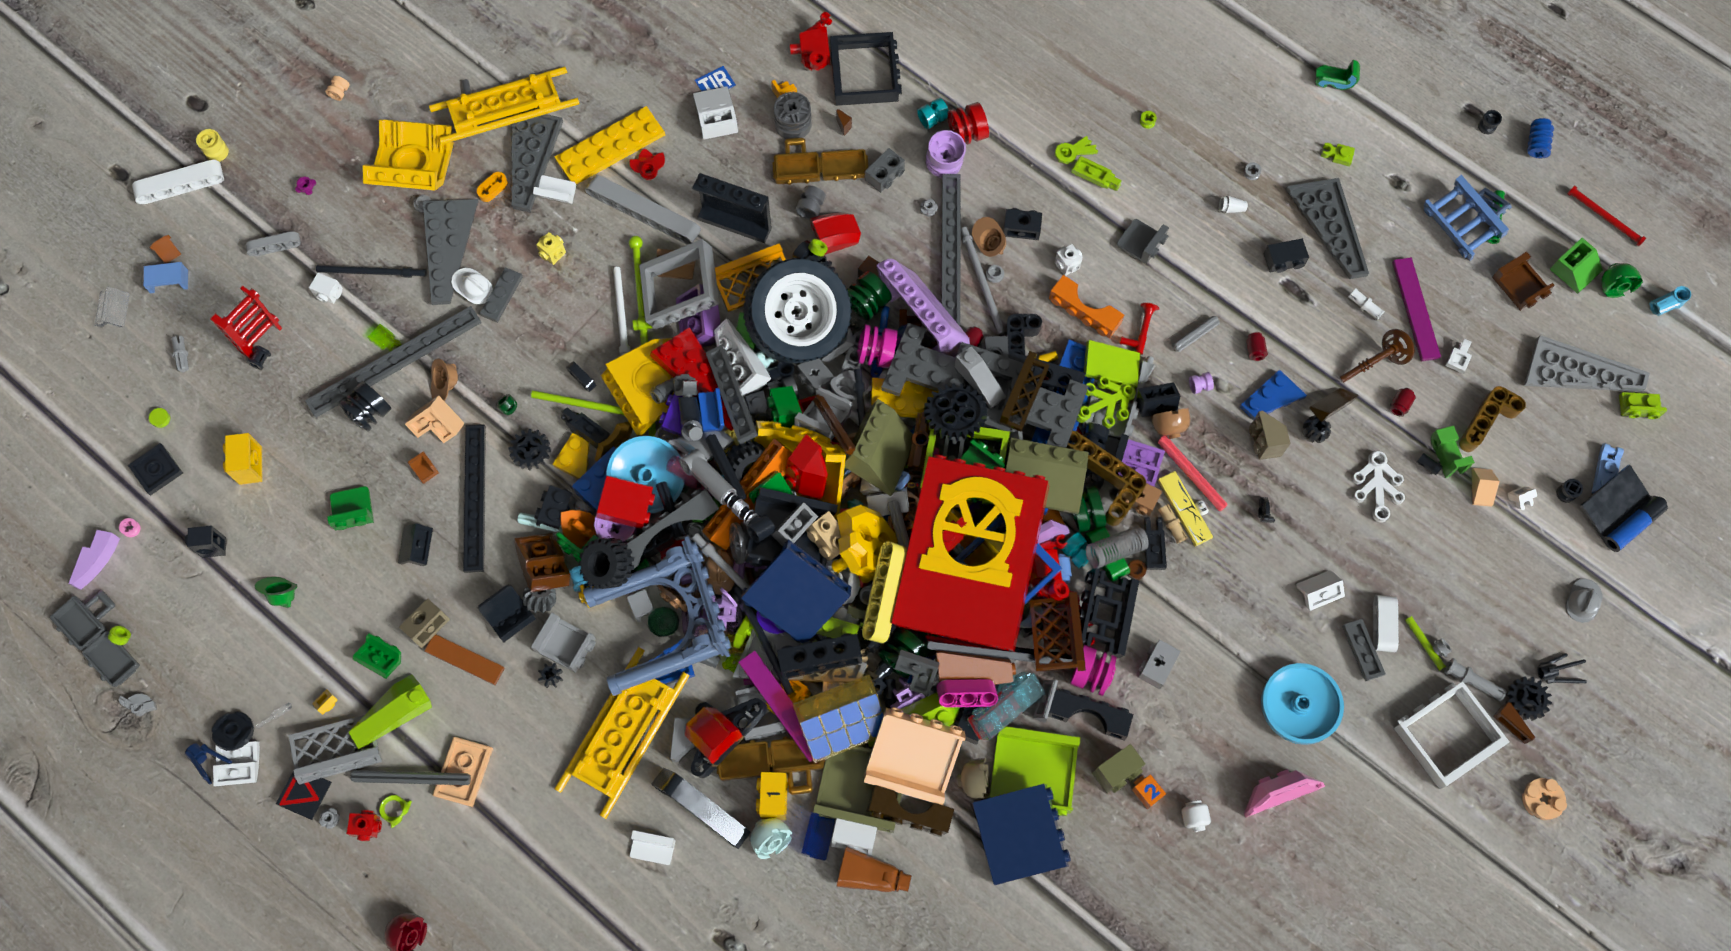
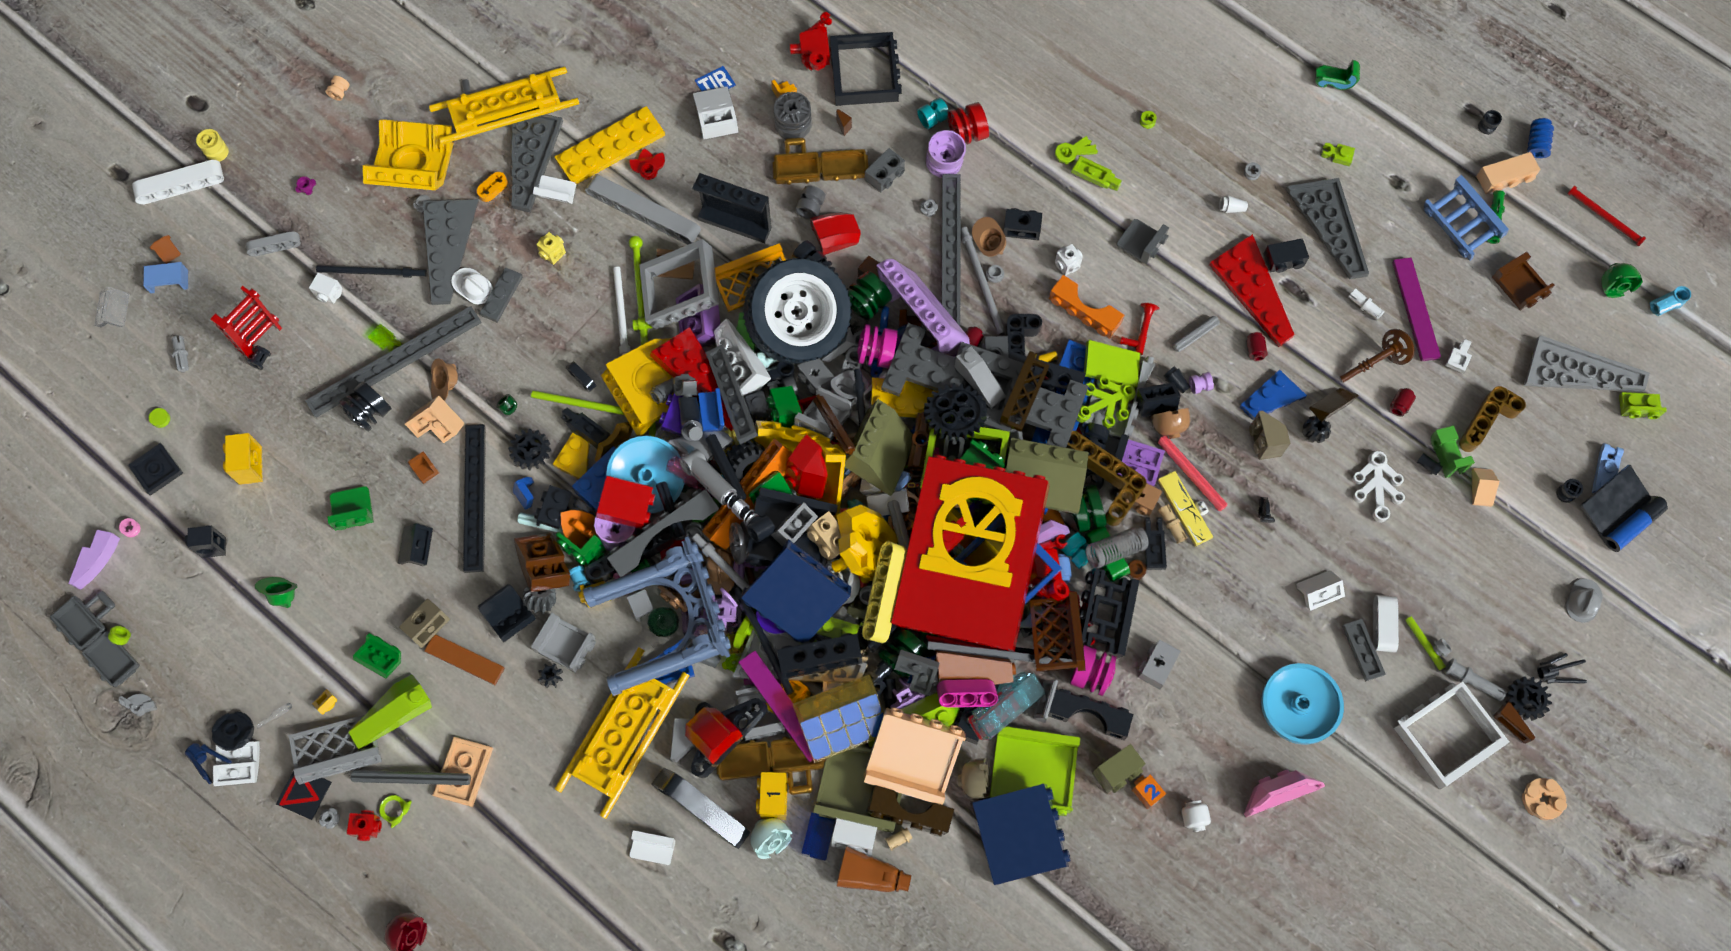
black tyre [579,538,634,589] -> none
lime tile [808,239,828,256] -> none
sand blue tile [1478,187,1512,218] -> none
white tile [1507,486,1537,510] -> none
bright green slope [1550,237,1603,294] -> none
none -> blue tile [513,477,534,510]
none -> tan pin [885,828,913,851]
none -> black cone [1163,366,1191,394]
none -> red wing [1209,234,1295,347]
none -> light nougat brick [1476,152,1541,194]

